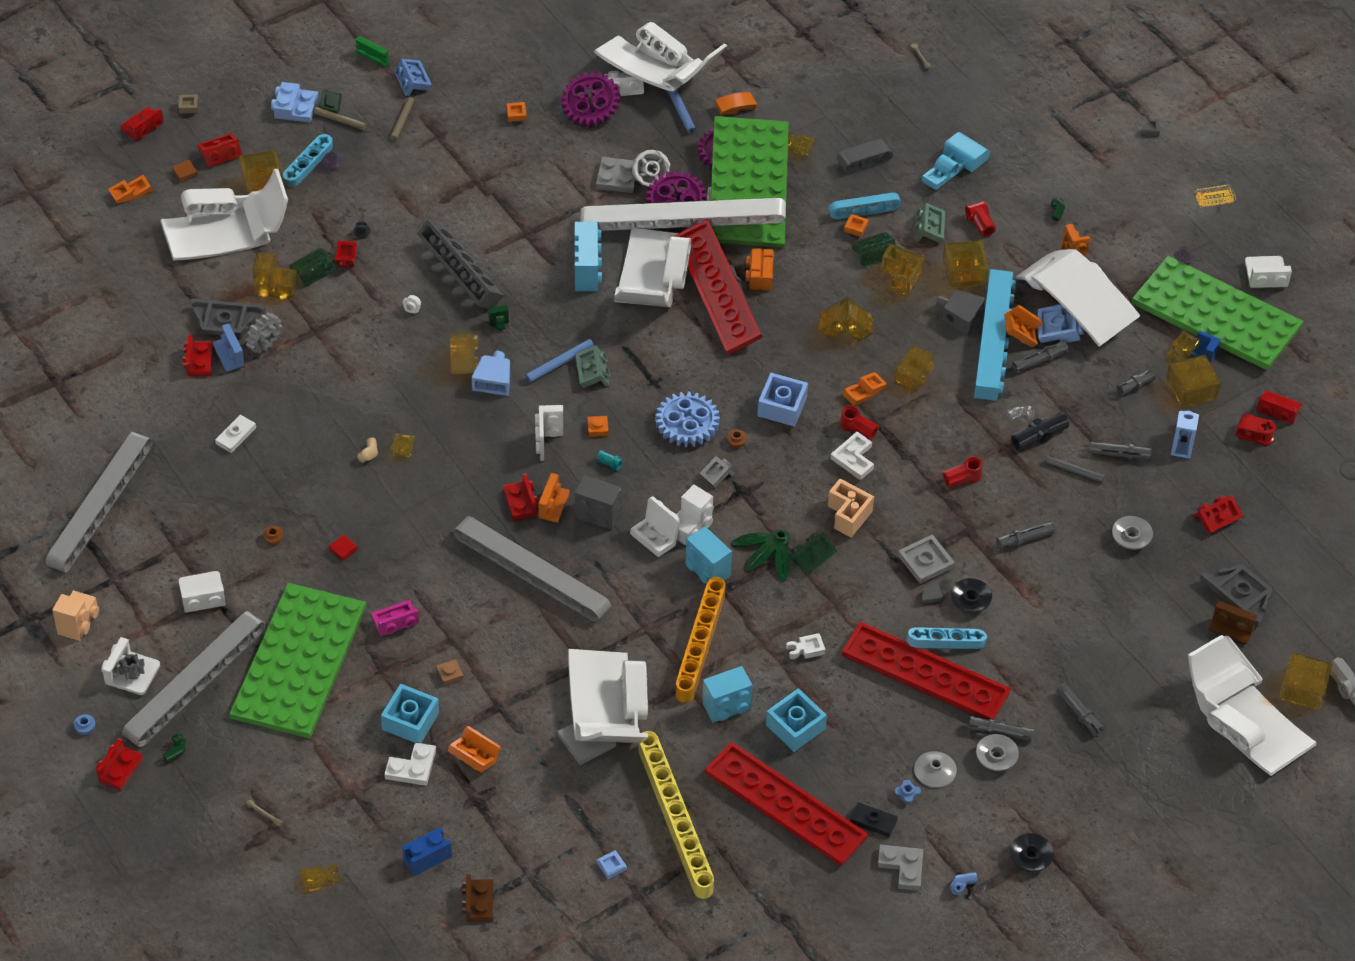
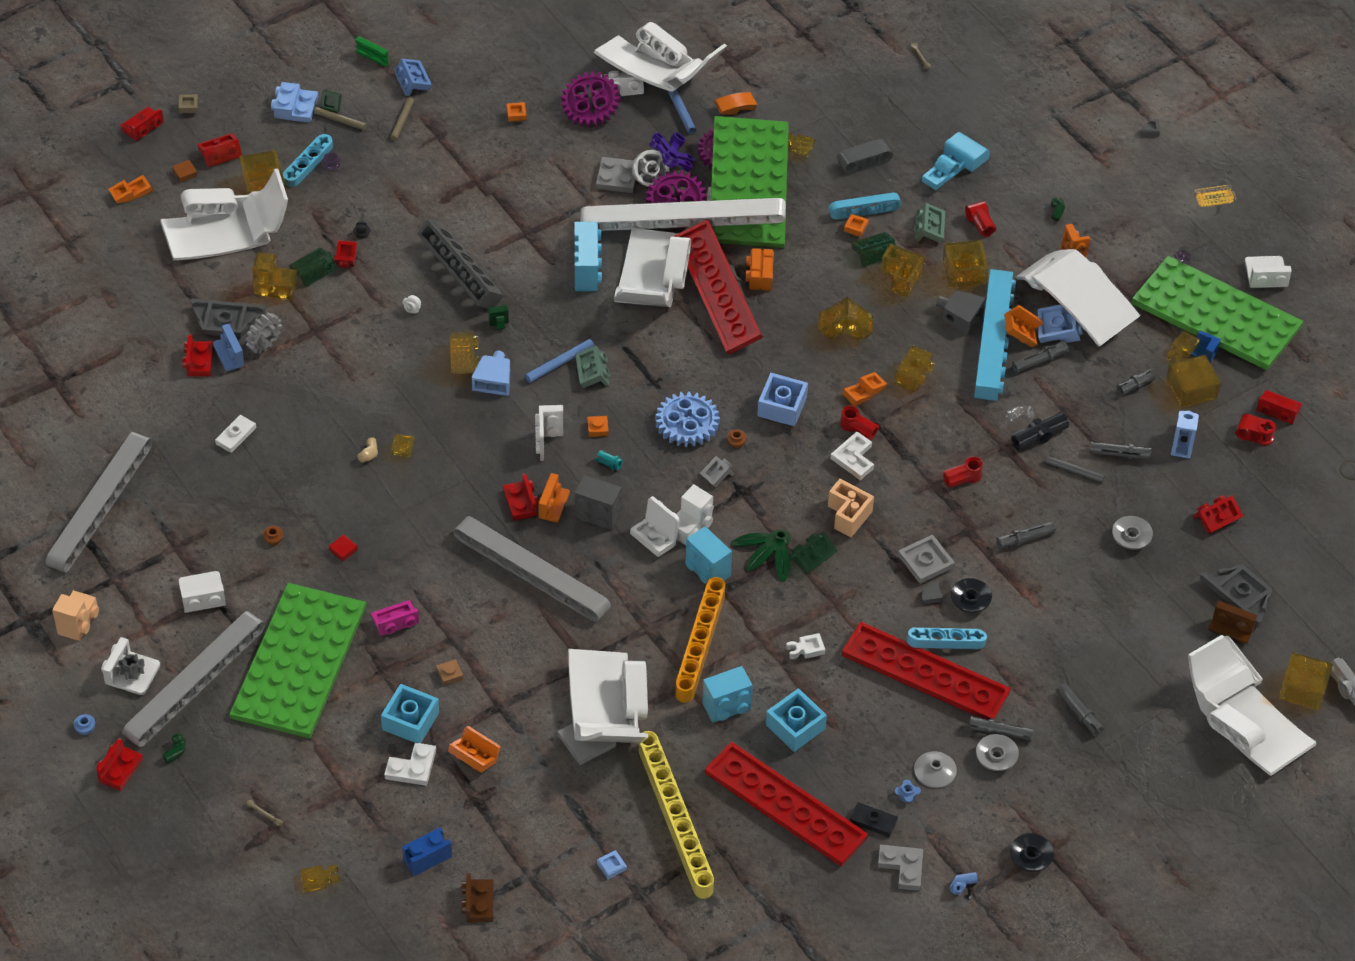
none -> dark purple plant [649,132,695,172]

